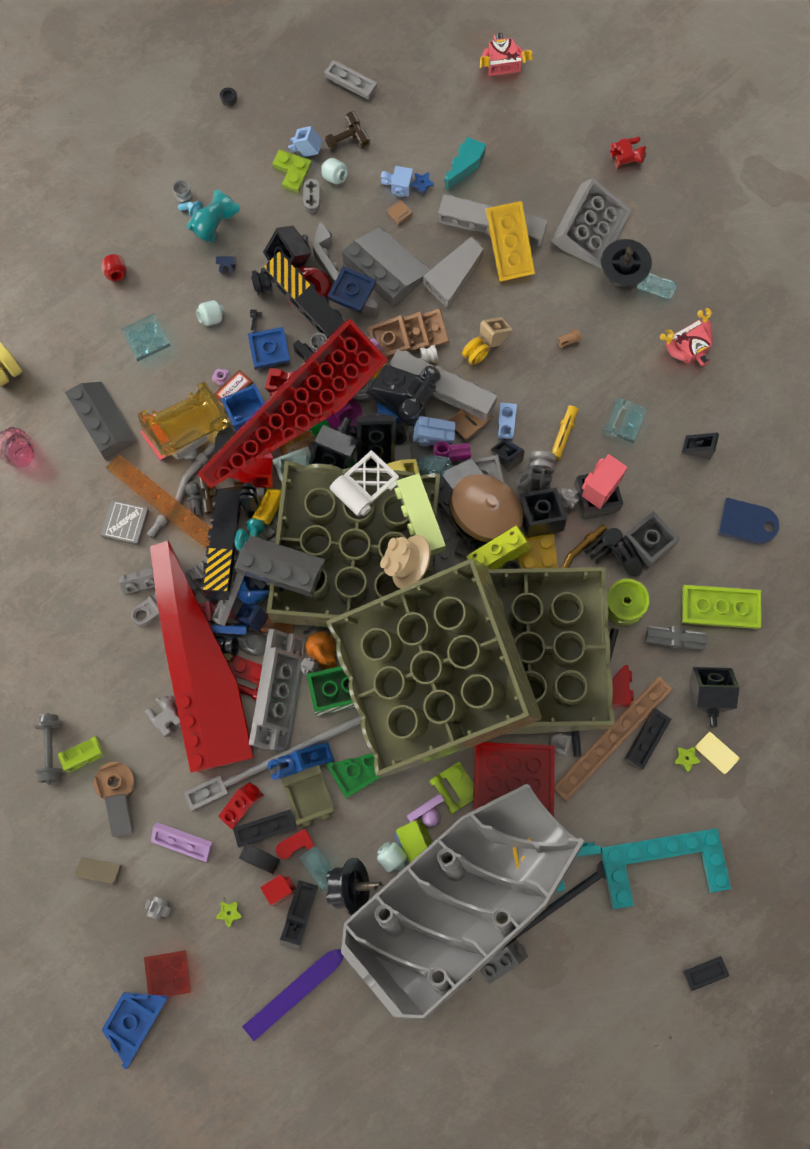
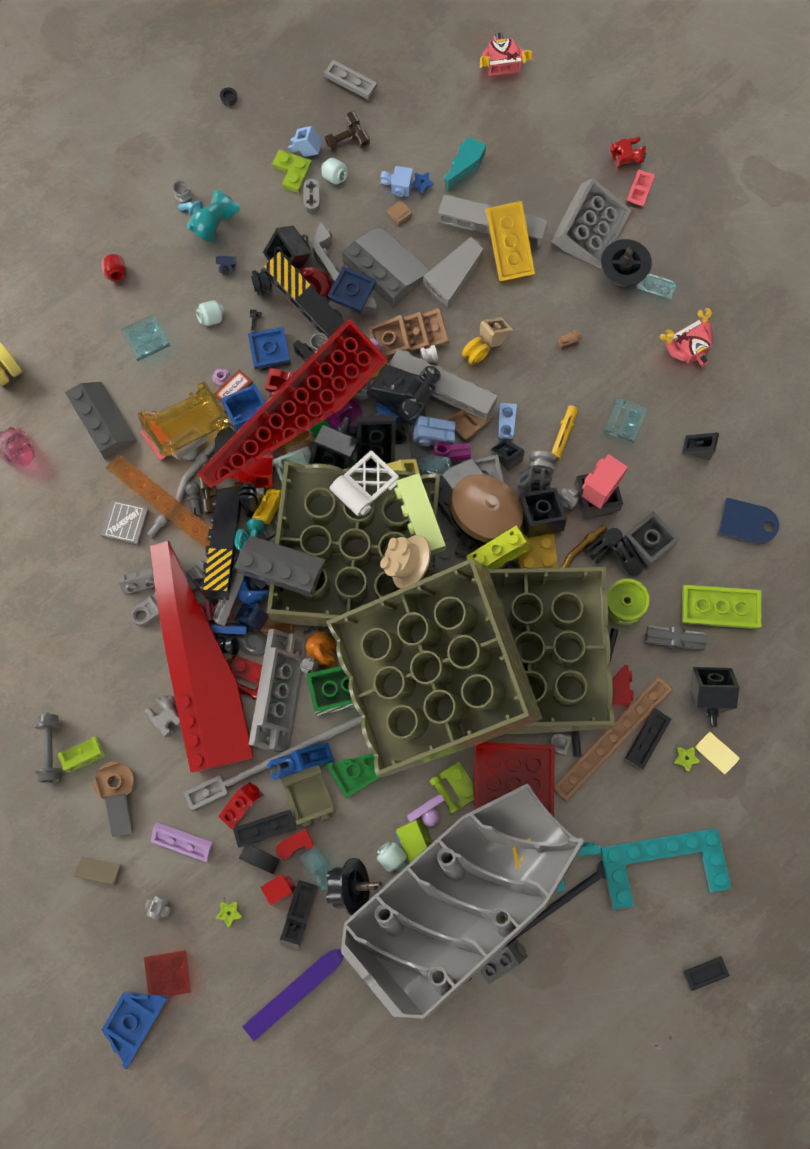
none -> coral slope [627,169,655,207]

